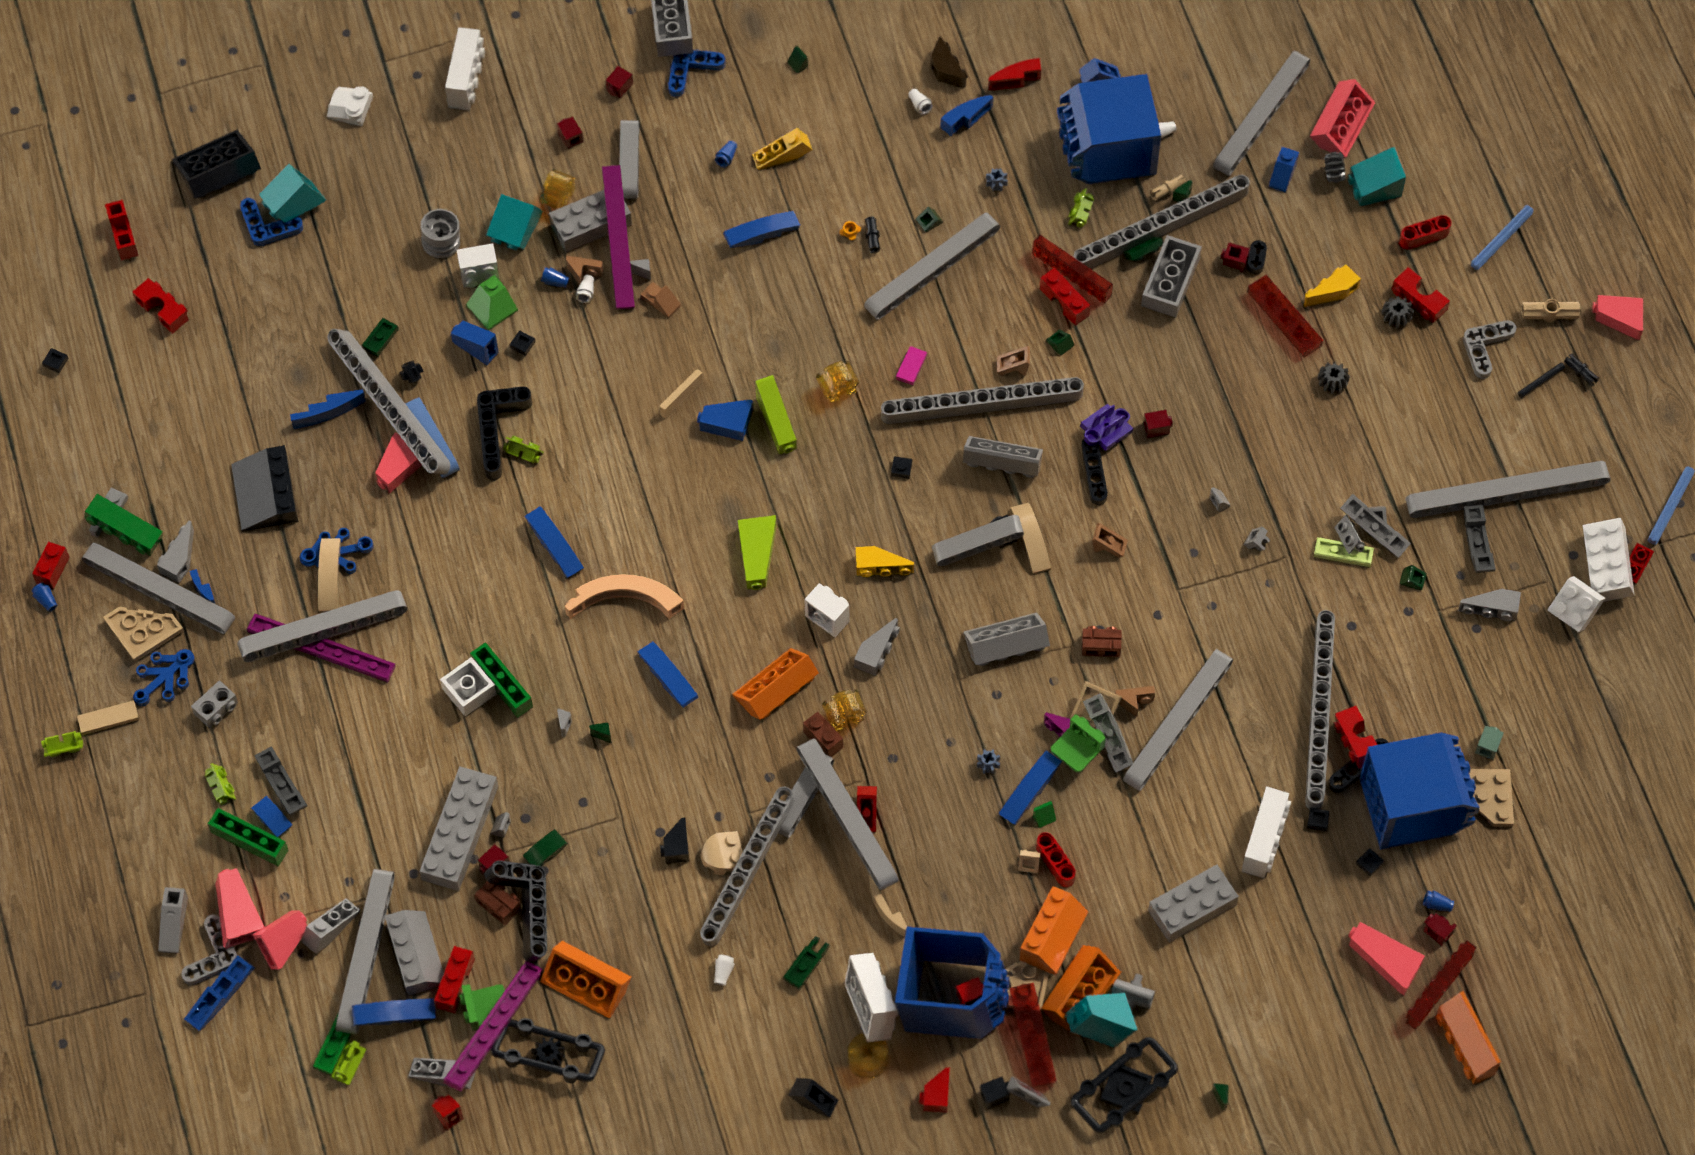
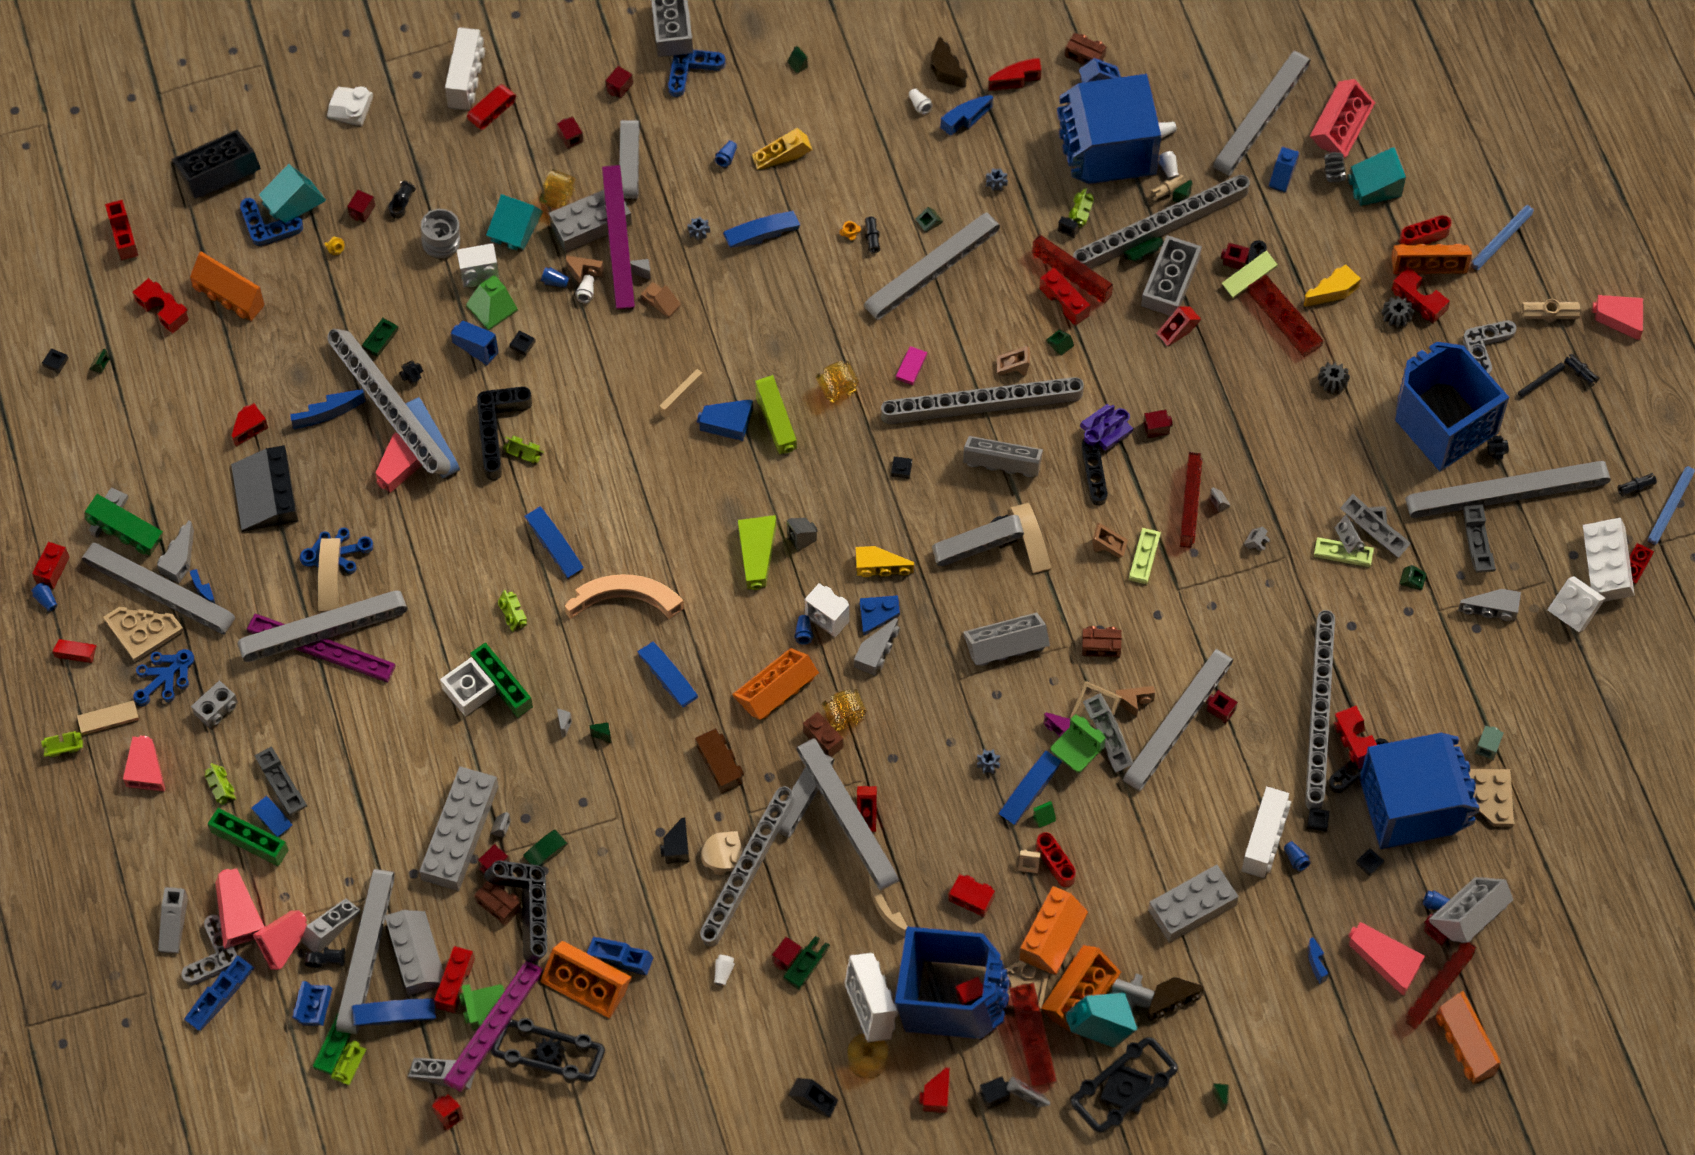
none -> red slope [52,639,97,663]
none -> dark green slope [90,349,110,373]
none -> coral slope [123,736,165,792]
none -> orange slope [190,252,265,321]
none -> red slope [232,403,268,447]
none -> blue bracket [293,981,333,1026]
none -> black connector [304,947,346,968]
none -> yellow plate [324,236,345,255]
none -> dark red brick [347,190,376,222]
none -> black connector [389,180,416,219]
none -> red beam [467,84,516,130]
none -> lime hinge [498,590,527,632]
none -> blue slope [587,937,654,975]
none -> sand blue gear [687,217,710,241]
none -> reddish brown brick [695,728,744,794]
none -> dark red brick [772,937,802,971]
none -> dark grey slope [787,518,818,551]
none -> blue cone [794,615,814,645]
none -> blue wing [860,595,900,635]
none -> red brick [948,874,995,917]
none -> black plate [1058,216,1078,238]
none -> copper brick [1064,33,1107,65]
none -> yellowish green tile [1129,528,1161,585]
none -> dark brown slope [1147,977,1204,1021]
none -> red slope [1157,306,1202,346]
none -> white cone [1159,151,1179,180]
none -> clear red piece [1180,452,1203,548]
none -> dark red brick [1206,690,1238,724]
none -> yellowish green tile [1222,250,1278,299]
none -> blue cone [1284,841,1311,871]
none -> blue slope [1308,937,1329,984]
none -> orange slope [1392,244,1472,274]
none -> blue container [1395,342,1509,472]
none -> light grey slope [1429,877,1513,943]
none -> black gear [1487,435,1509,459]
none -> black pin [1617,473,1657,497]

